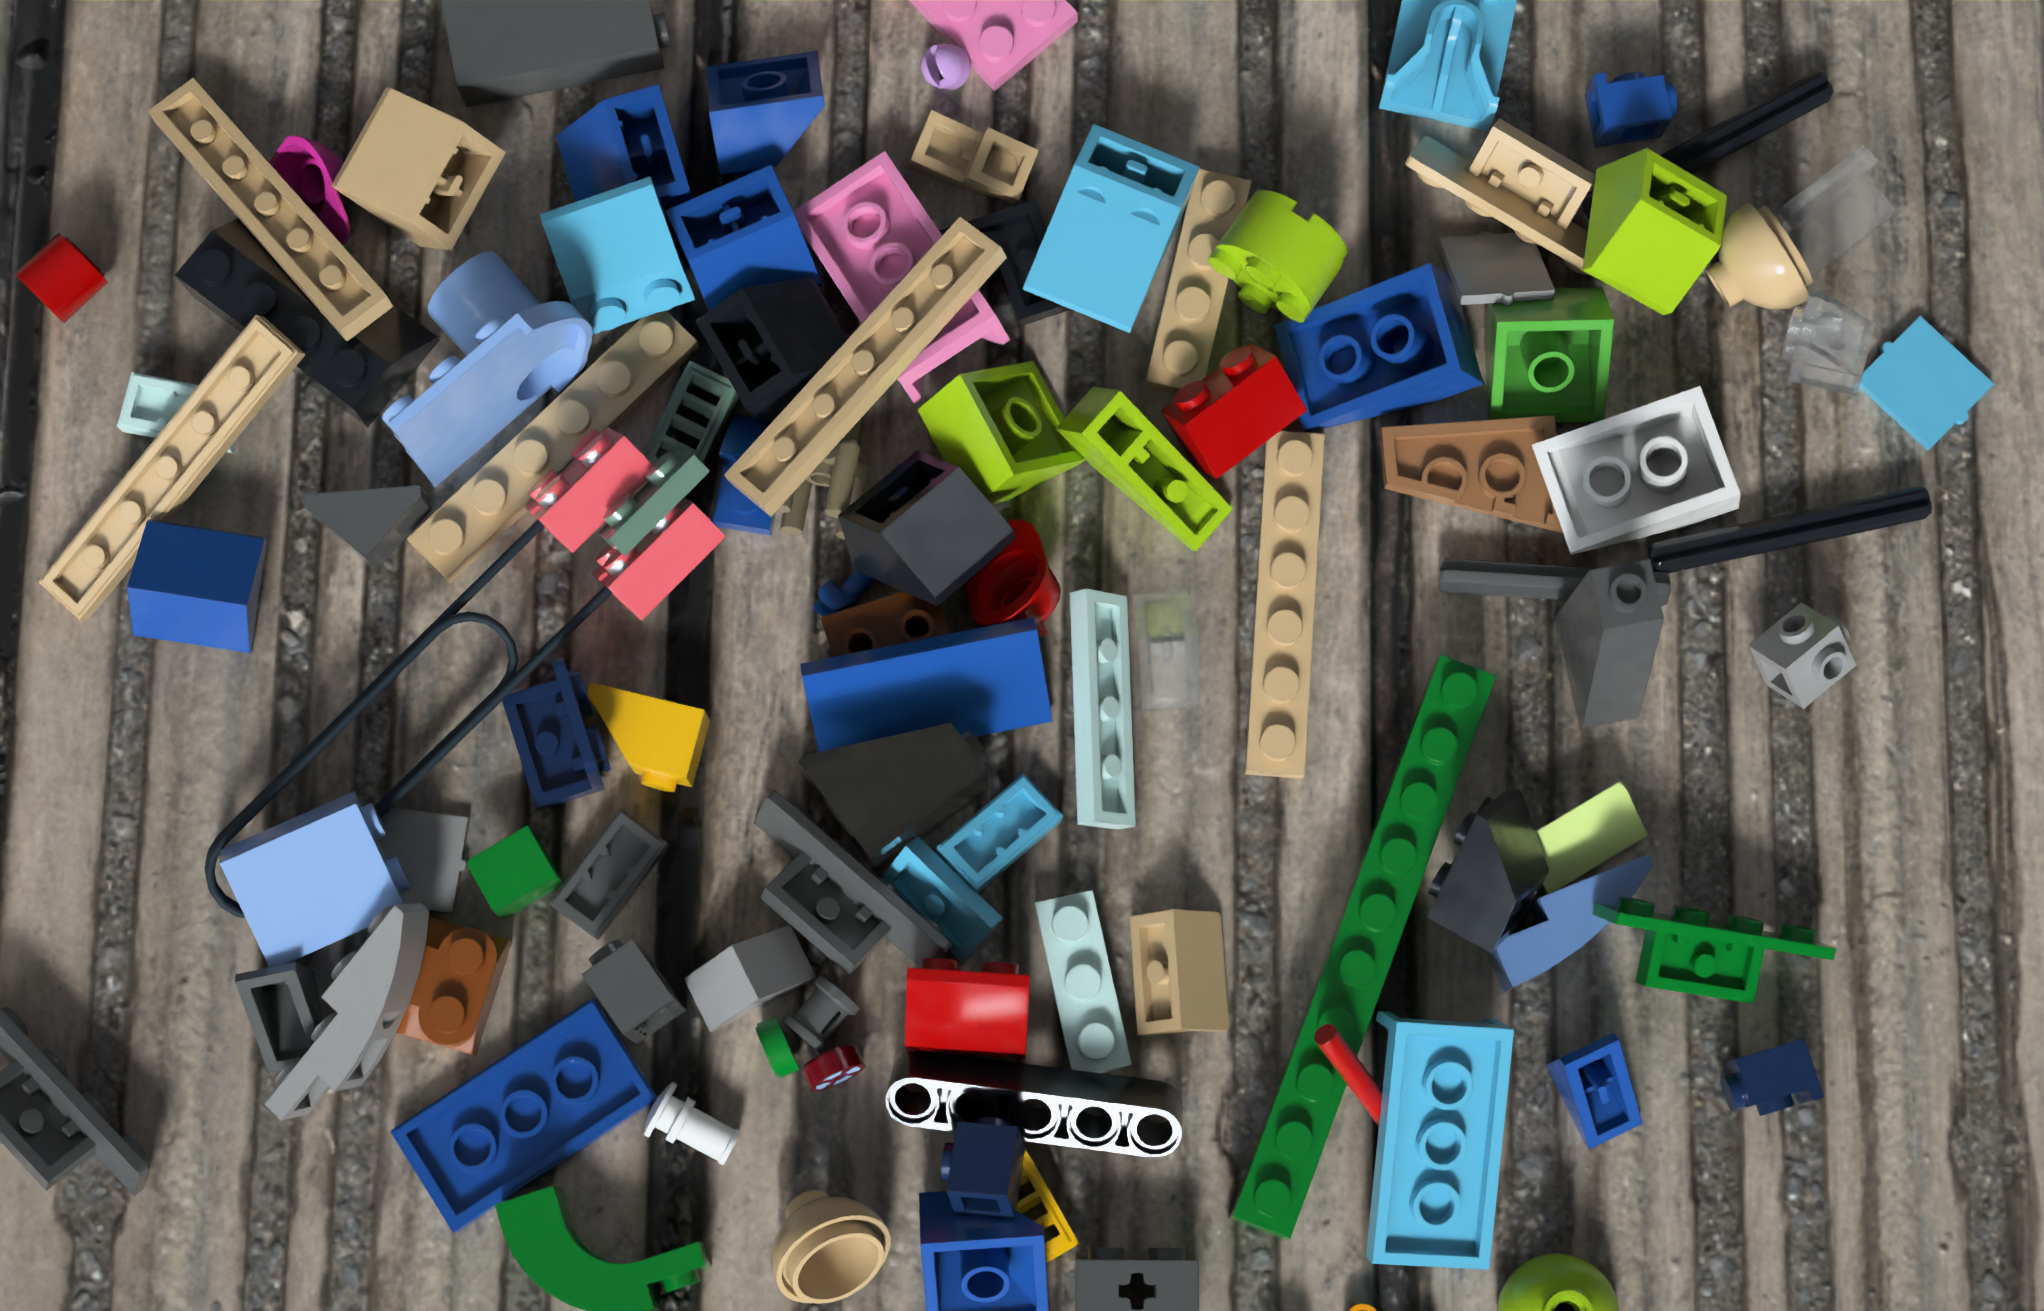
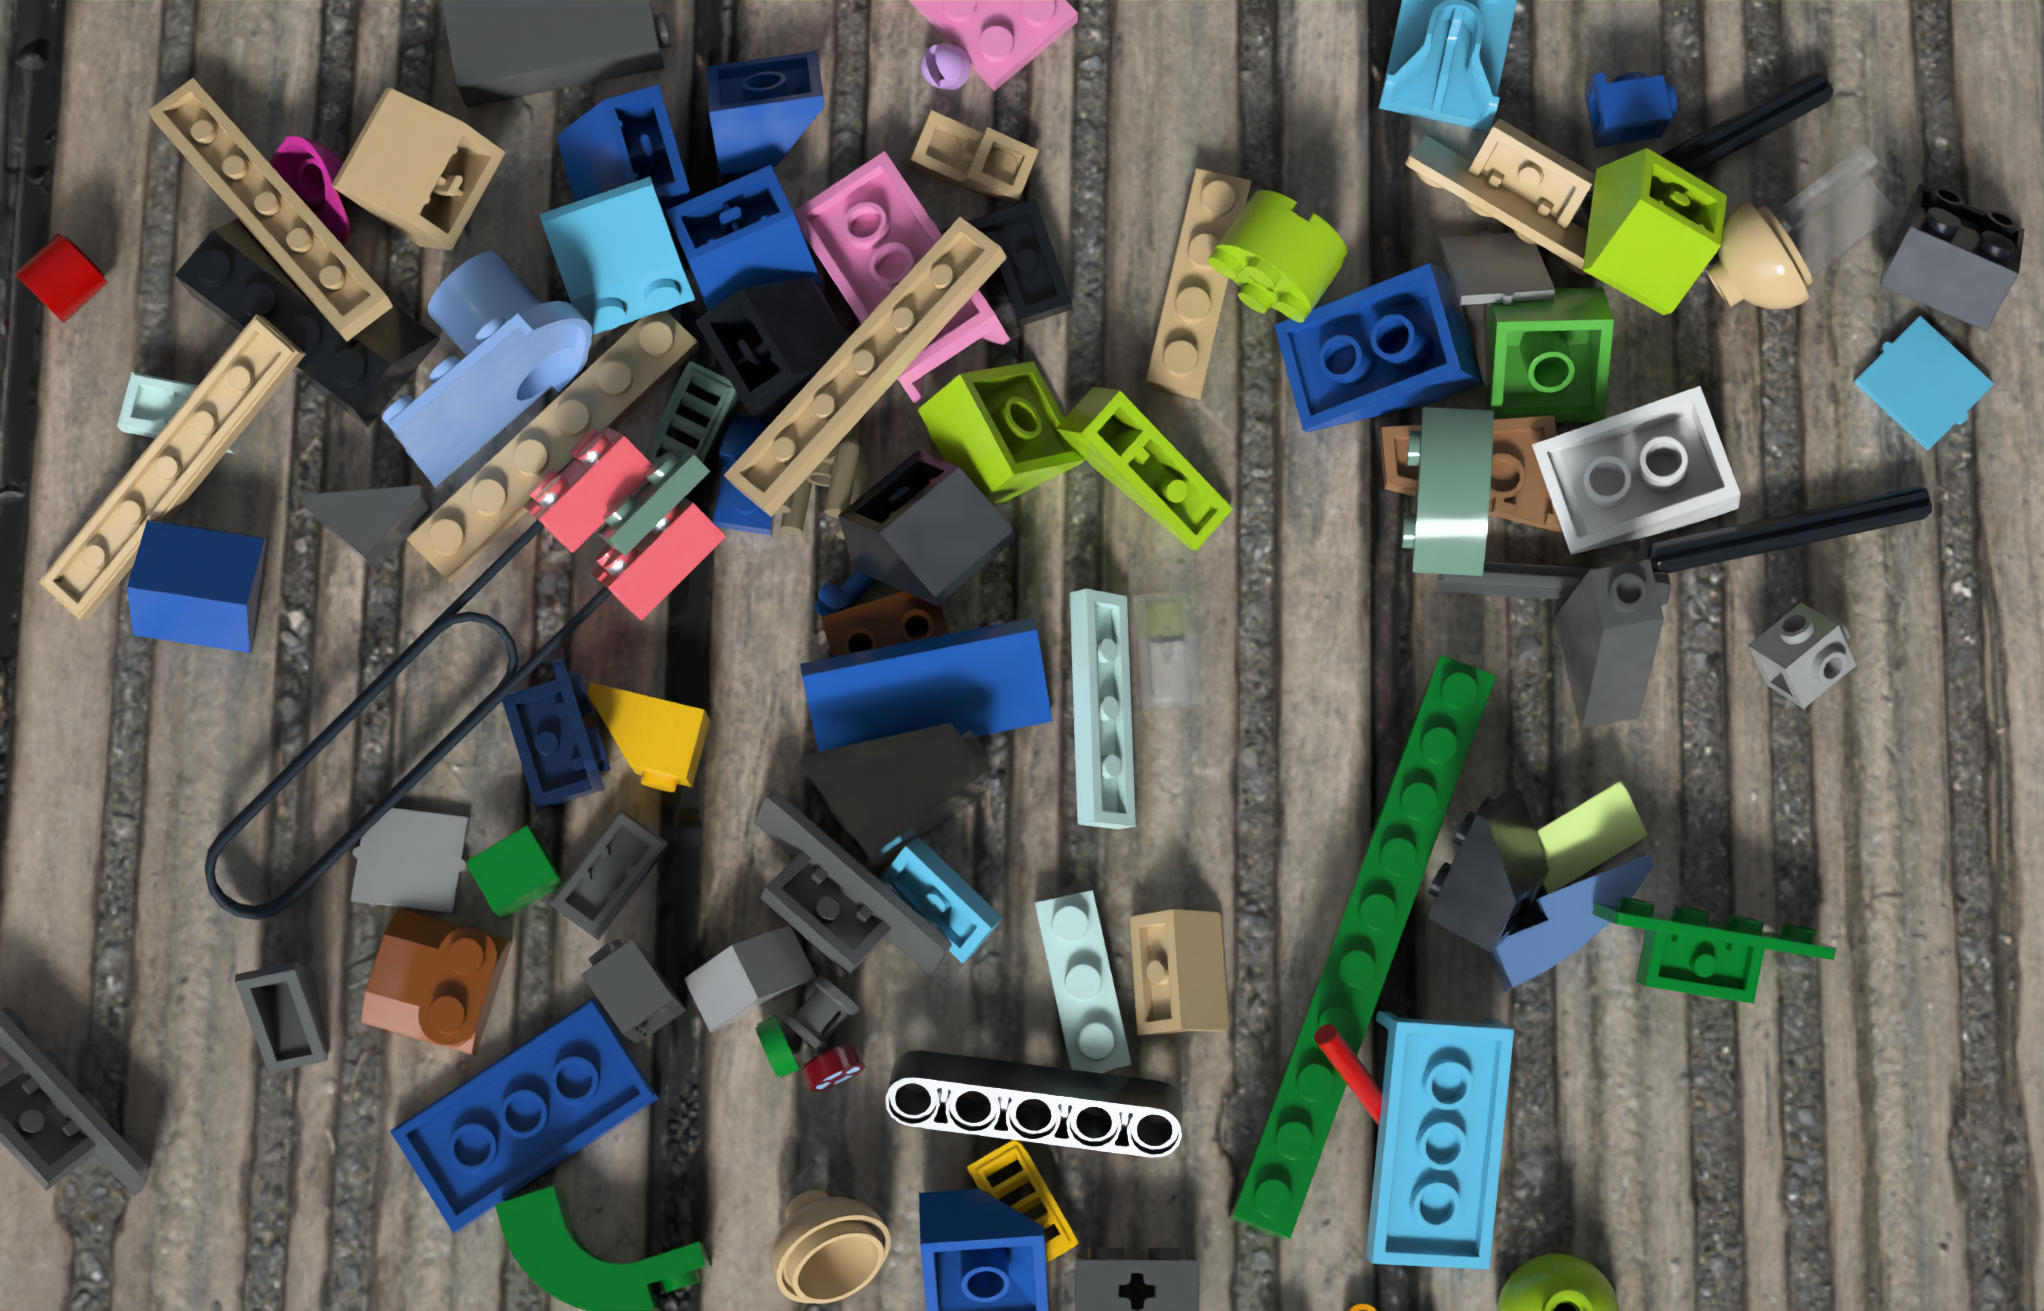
light blue brick [220,791,411,967] -> none
light grey slope [264,903,429,1121] -> none
white pin [644,1082,741,1165] -> none
red slope [905,958,1030,1059] -> none
medium azure plate [935,773,1063,893] -> none
dark blue brick [941,1117,1025,1219] -> none
red piece [964,519,1061,638] -> none
medium azure slope [1023,124,1200,333] -> none
red brick [1161,343,1307,479] -> none
tan plate [1245,431,1325,779] -> none
blue slope [1546,1032,1643,1149] -> none
dark blue brick [1720,1039,1824,1116] -> none
clear slope [1781,288,1875,396] -> none
none -> sand green brick [1402,407,1494,576]
none -> slope [1879,184,2025,331]

